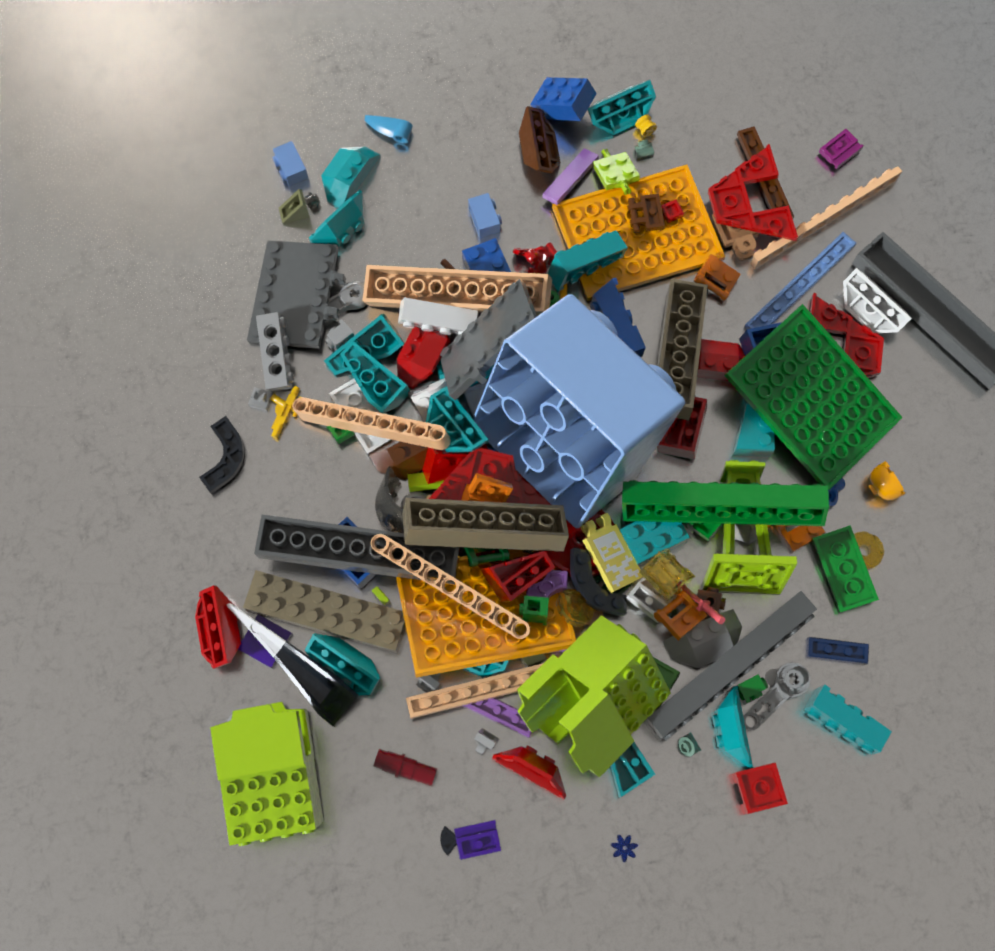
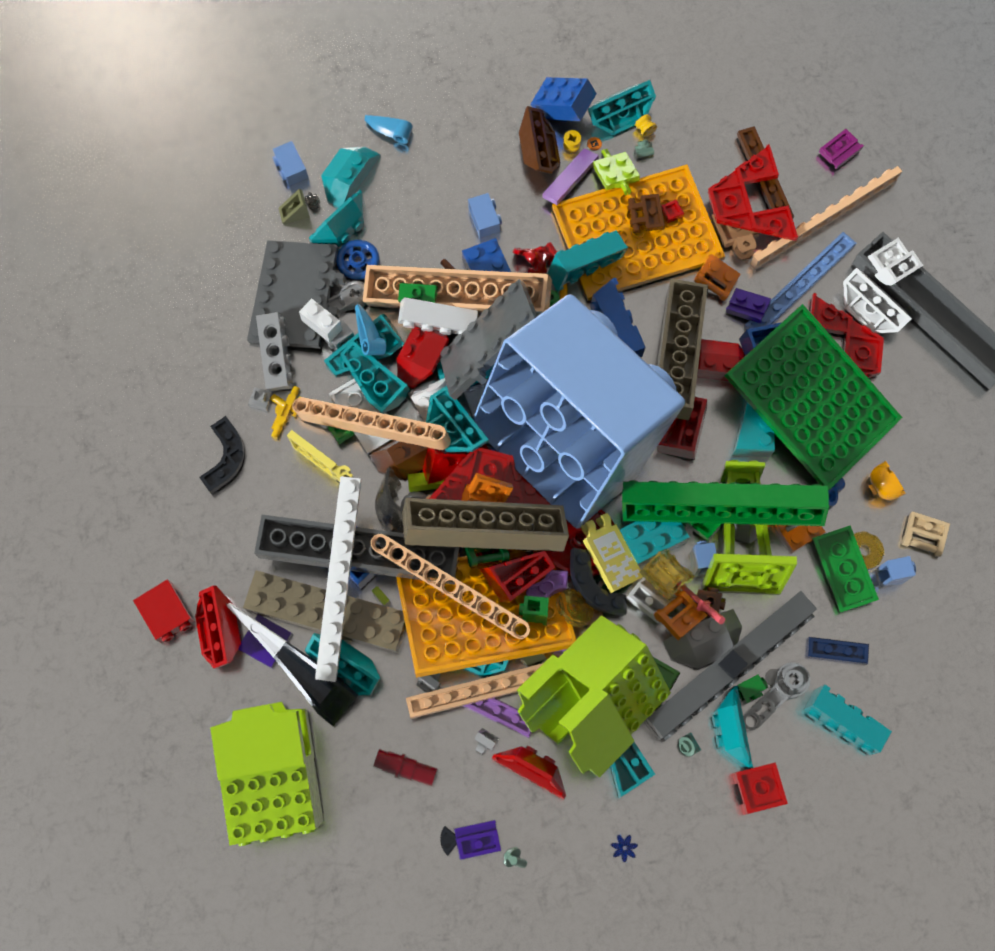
none -> red panel [133,579,195,643]
none -> light yellow tile [287,430,353,482]
none -> white brick [299,298,342,343]
none -> white plate [315,476,362,682]
none -> blue plate [336,239,380,280]
none -> dark azure piece [355,304,386,356]
none -> green plate [398,283,438,303]
none -> sand green plate [504,847,527,868]
none -> yellow wheel [563,130,581,153]
none -> orange sticker [587,137,602,150]
none -> medium blue piece [689,541,717,576]
none -> black tile [718,650,748,679]
none -> dark purple plate [726,288,771,324]
none -> white brick [868,237,923,285]
none -> medium blue piece [876,556,916,588]
none -> tan plate [901,511,950,557]

